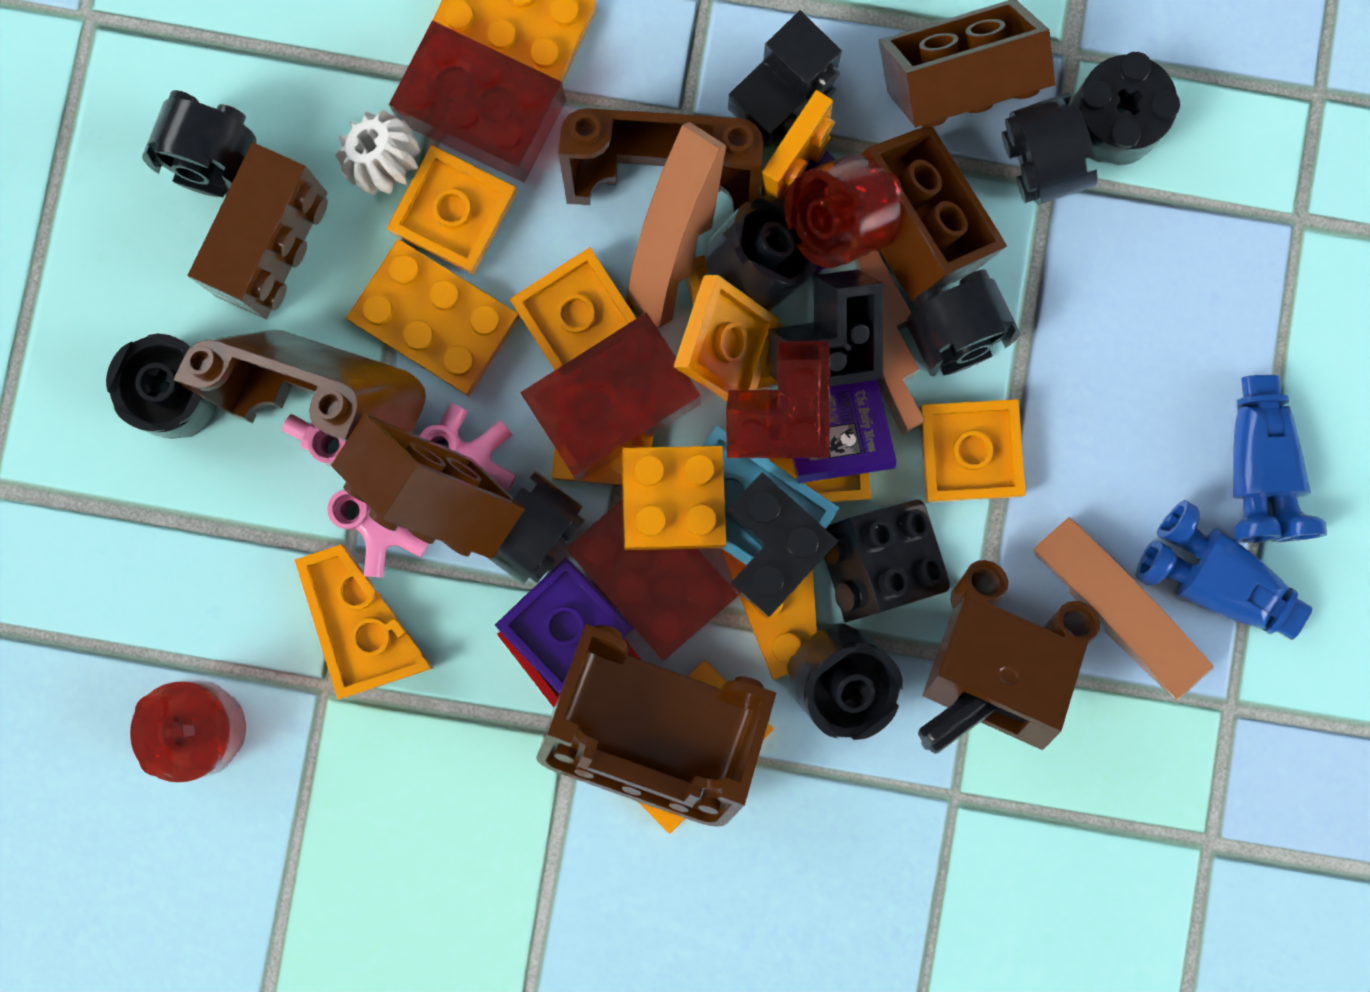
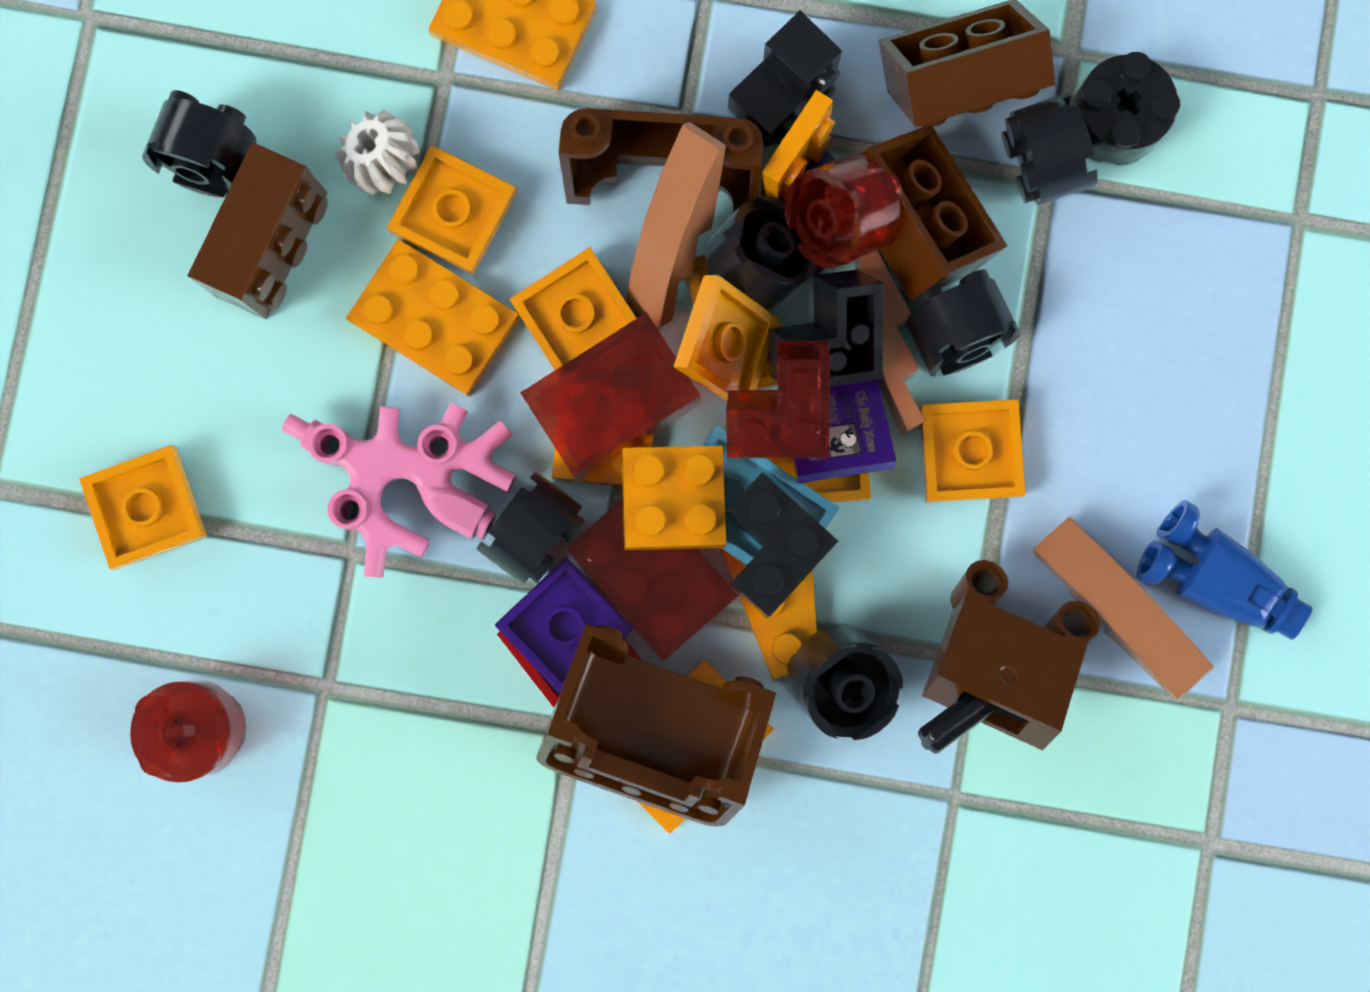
black brick [106,333,218,439] -> none
reddish brown windscreen [174,329,426,442] -> none
light orange wing [294,544,434,700] -> none
reddish brown brick [331,413,525,559] -> none
clear red brick [389,20,566,183] -> none
black bracket [823,499,950,623] -> none
blue piece [1233,375,1327,543] -> none
none -> light orange plate [79,445,207,570]

